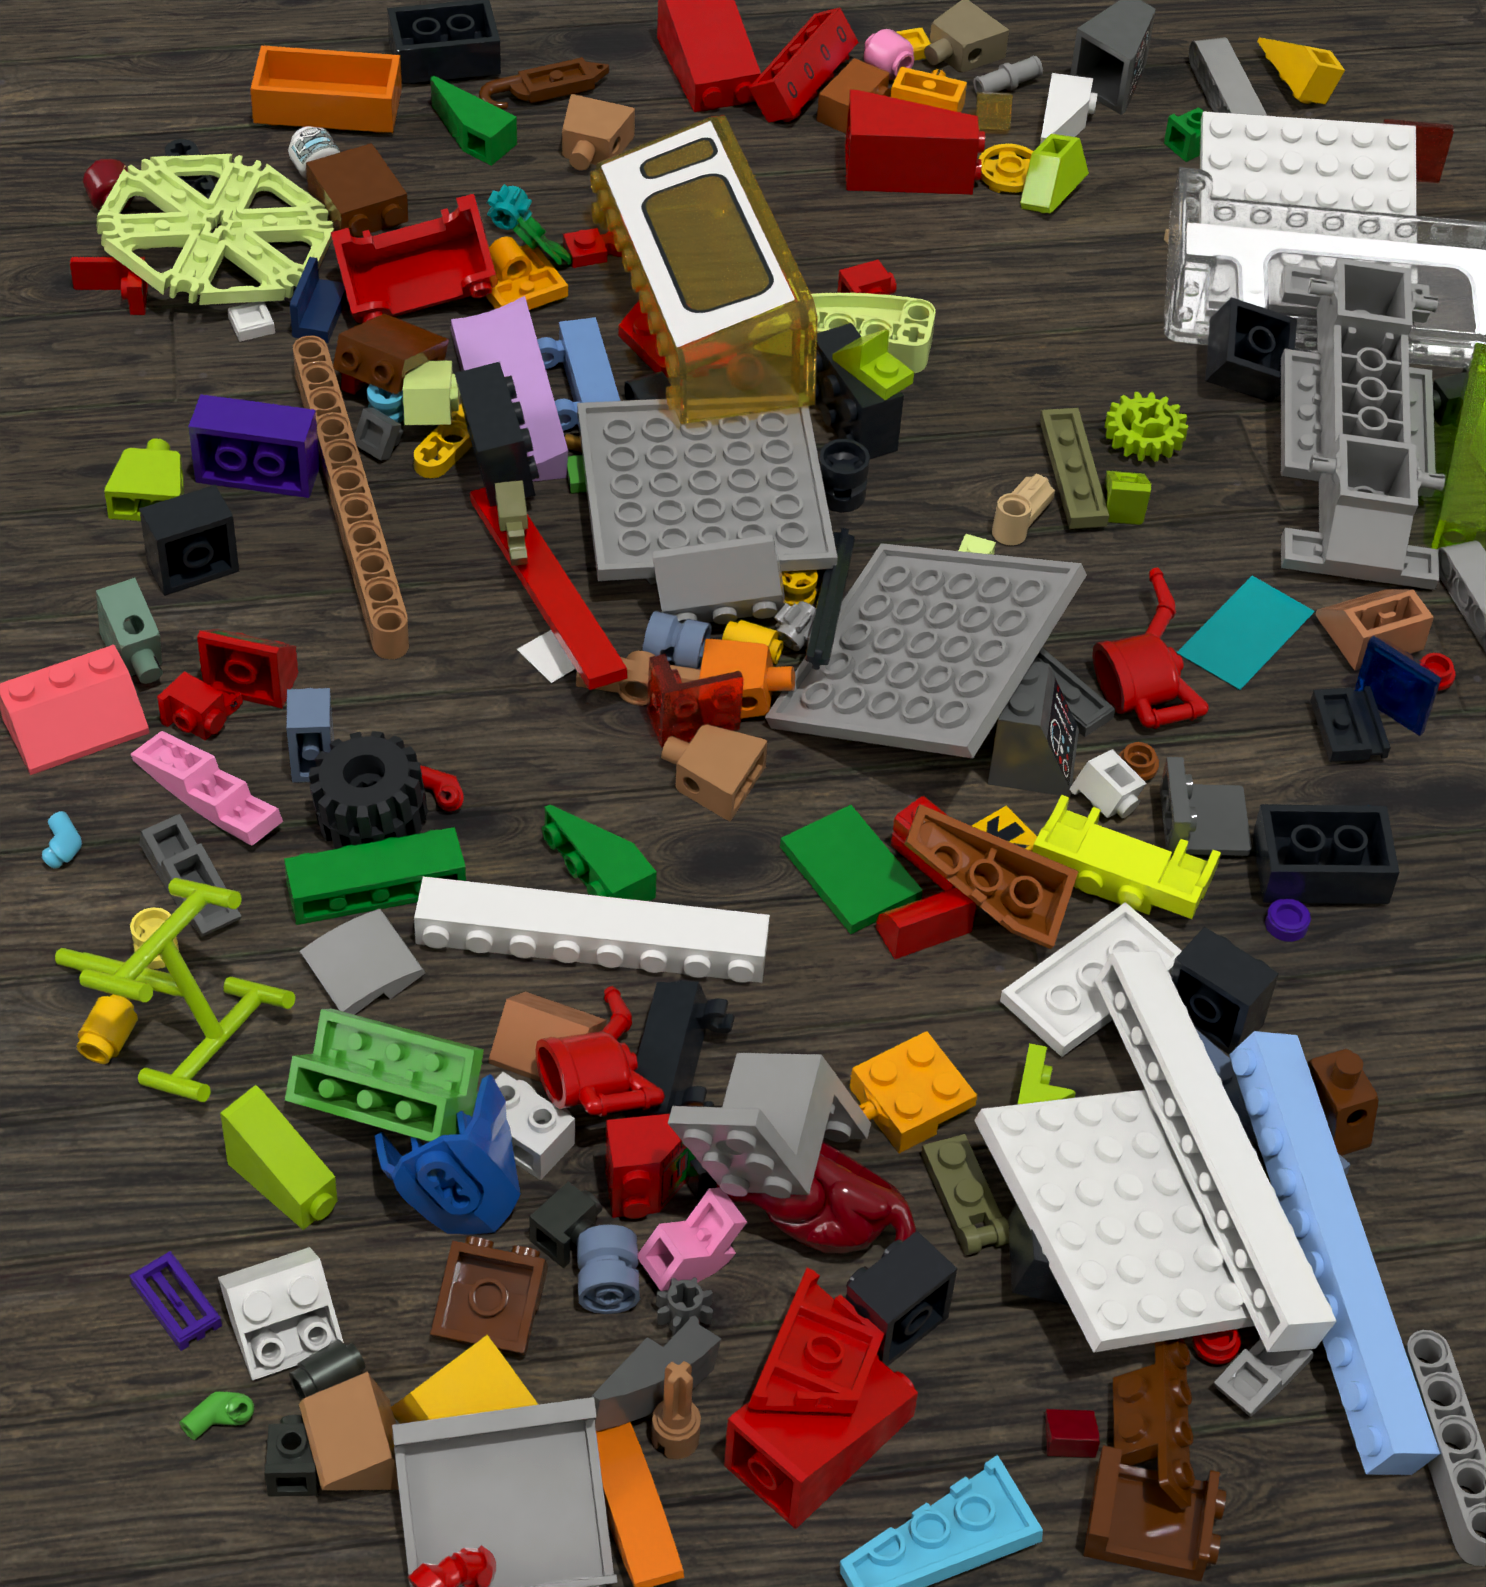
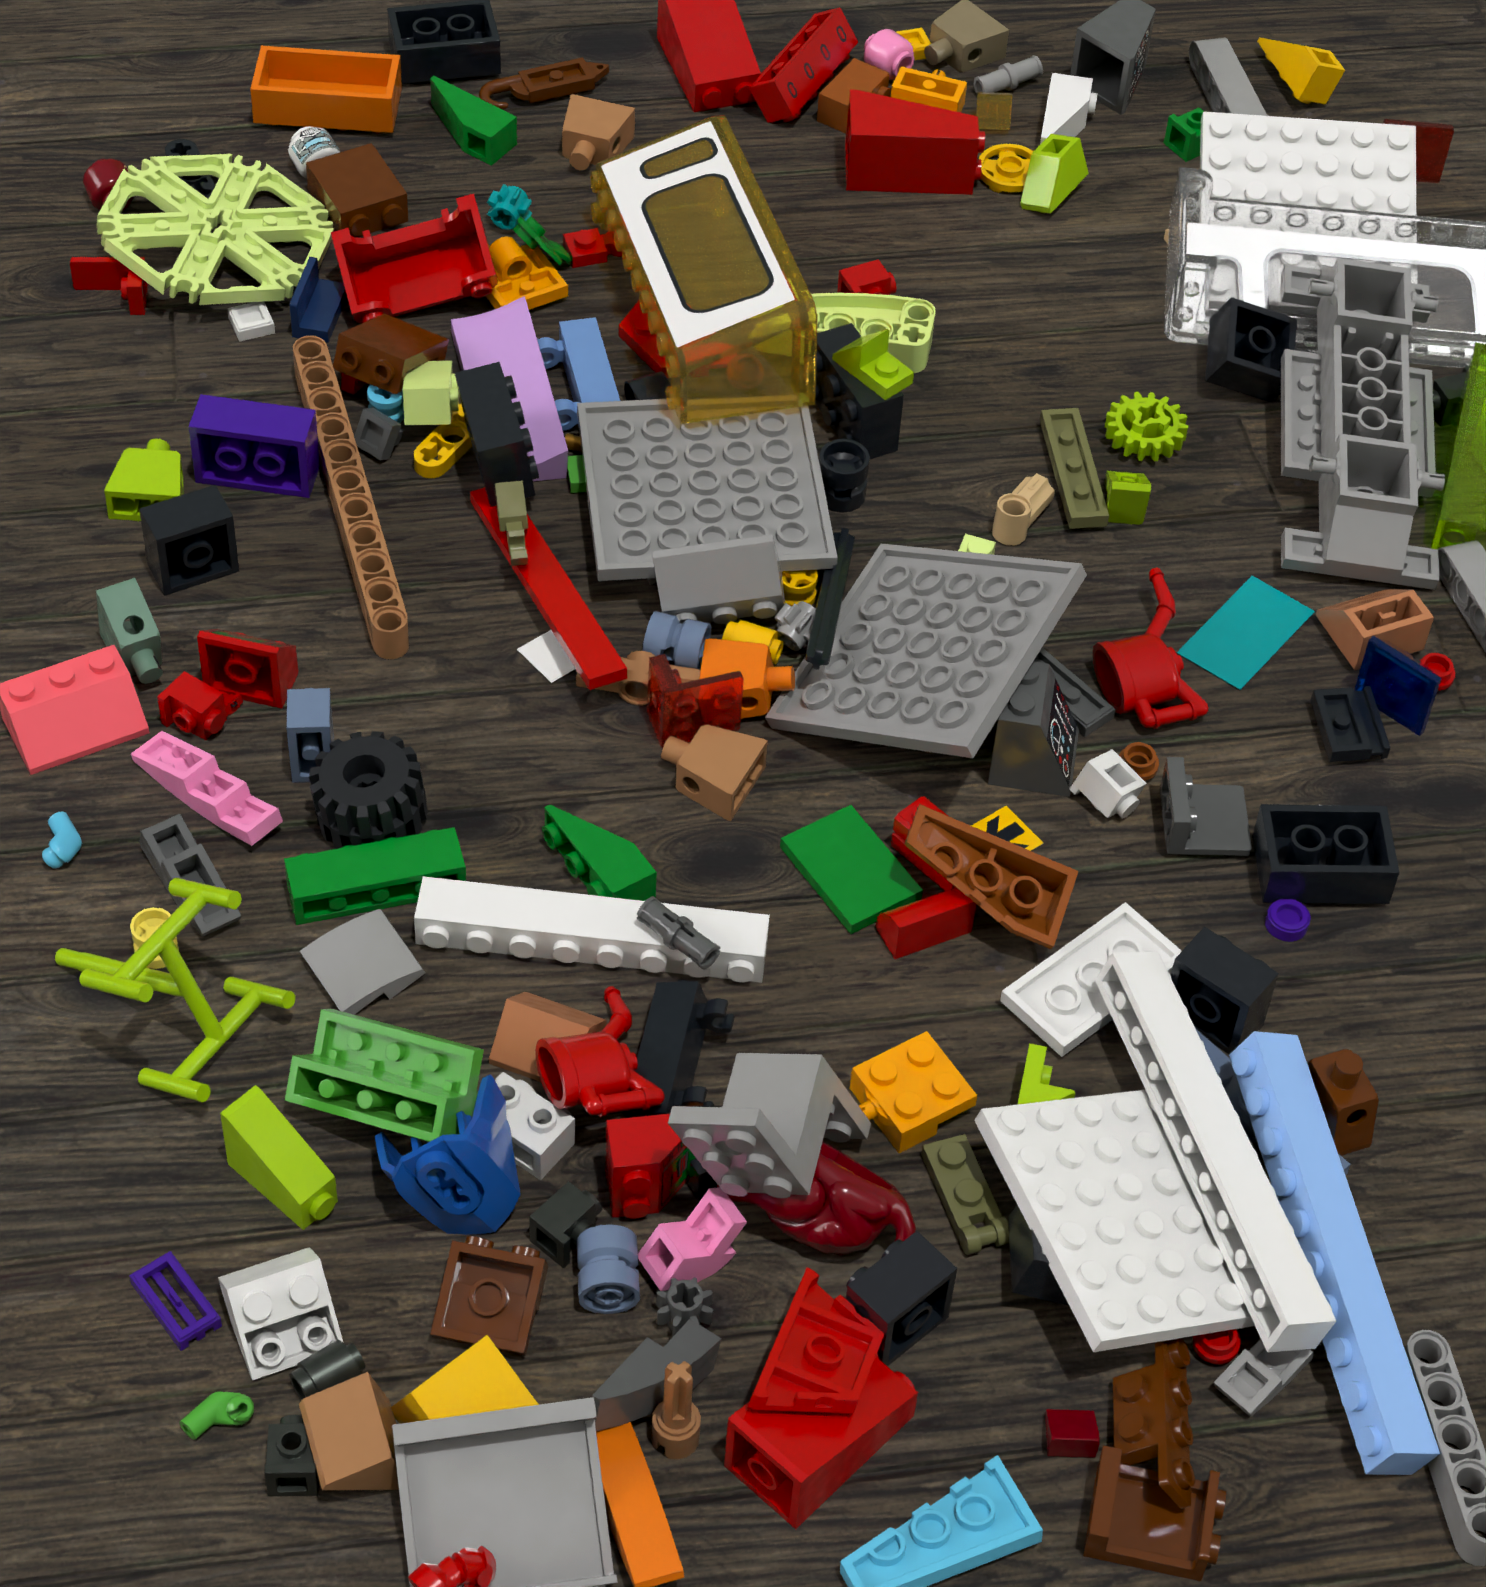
yellow brick [76,994,138,1064] -> none
red arm [420,765,464,812] -> none
neon yellow bracket [1032,795,1221,919] -> none
none -> dark grey pin [637,896,721,970]

